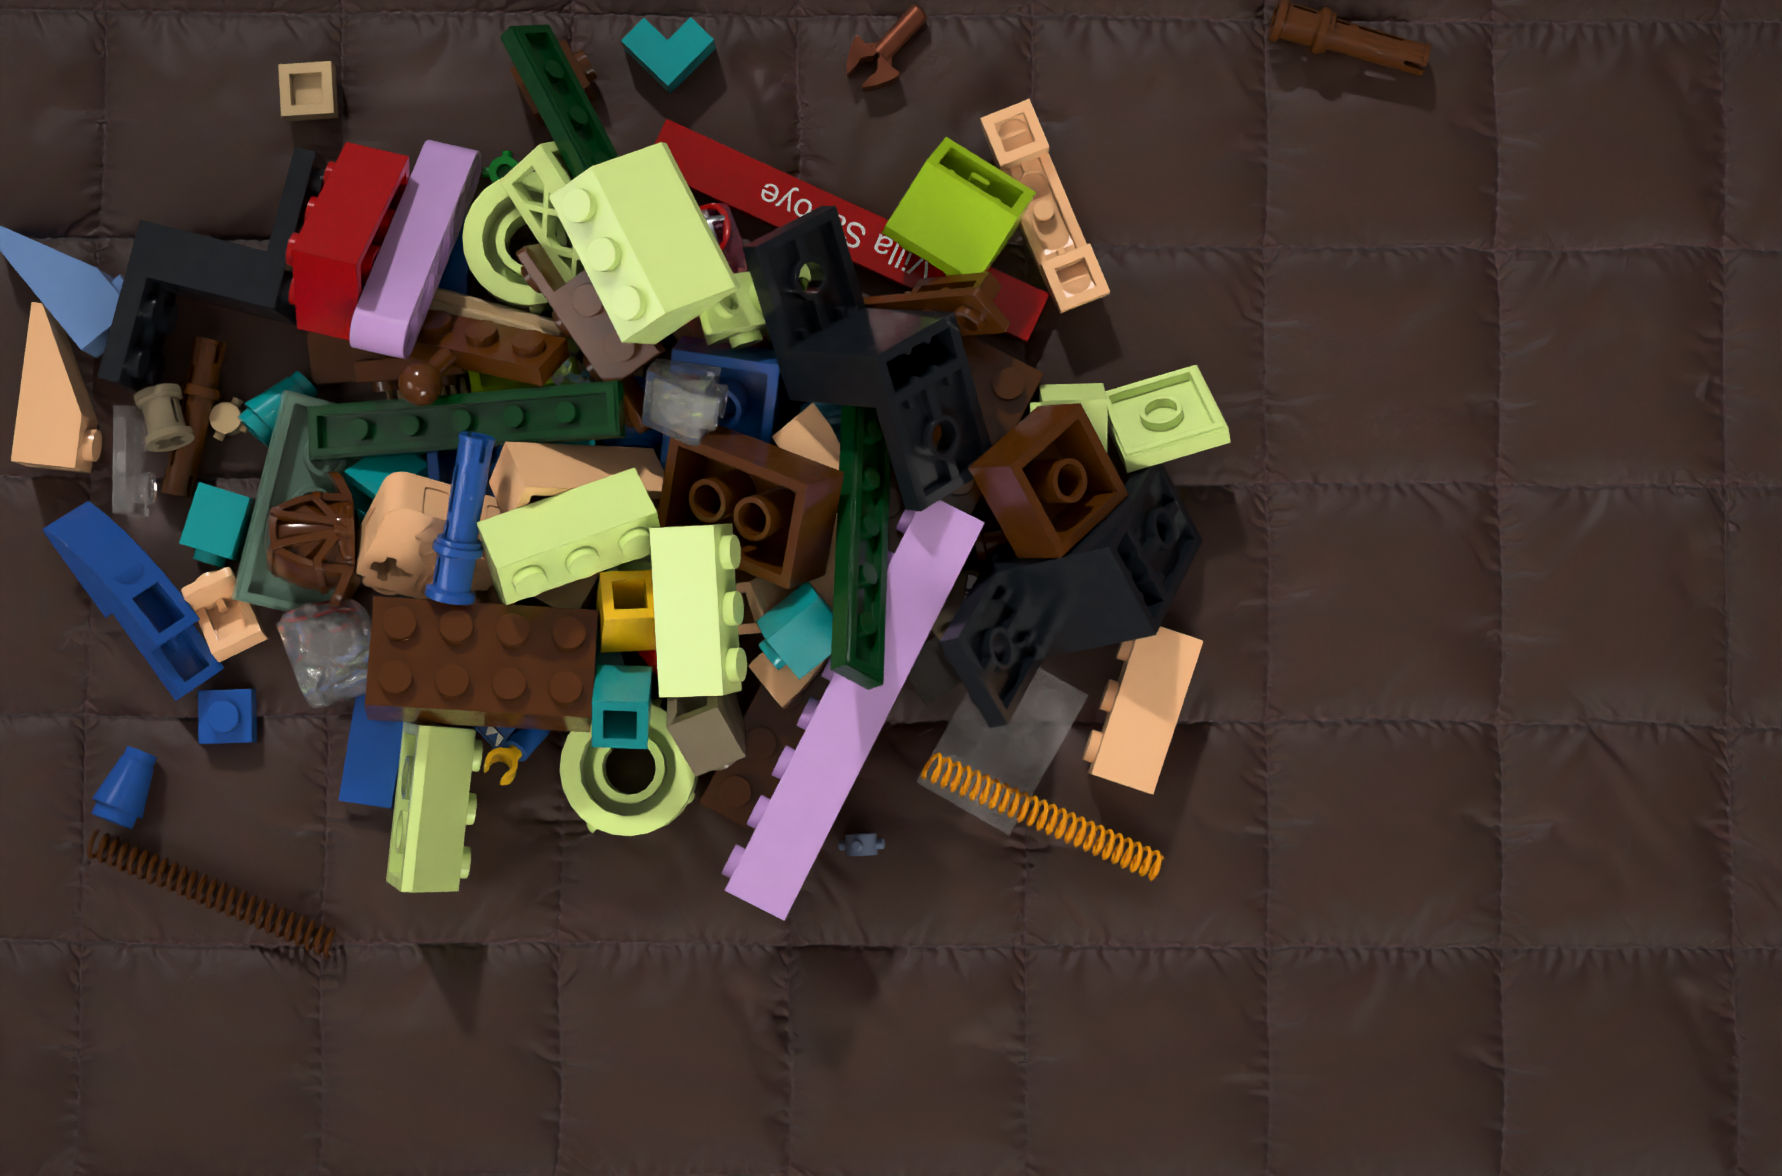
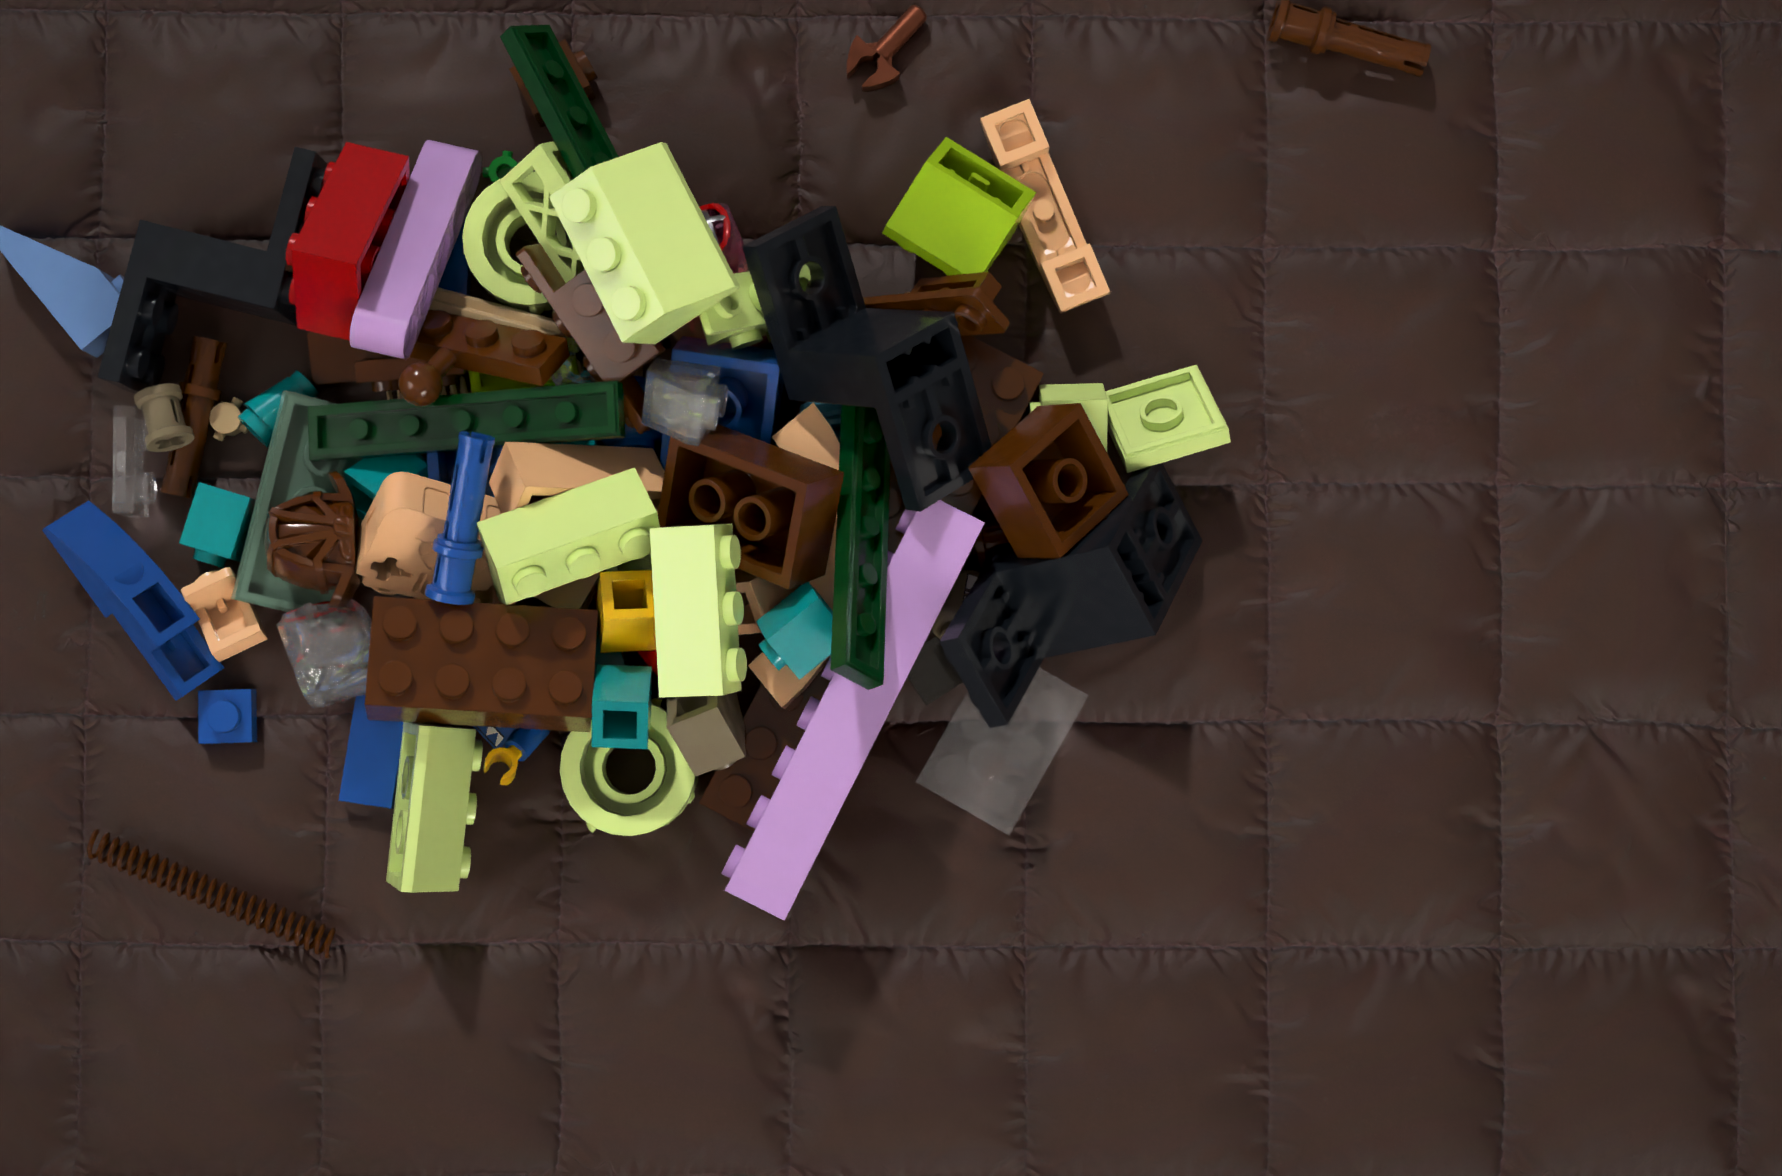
light nougat slope [11,302,102,474] -> none
blue cone [91,746,157,829] -> none
tan plate [278,61,338,121] -> none
teal piece [621,17,716,94] -> none
red tile [655,119,1049,344] -> none
sand blue piece [838,833,885,856] -> none
light orange piece [921,752,1164,881] -> none
light nougat brick [1082,626,1203,794] -> none

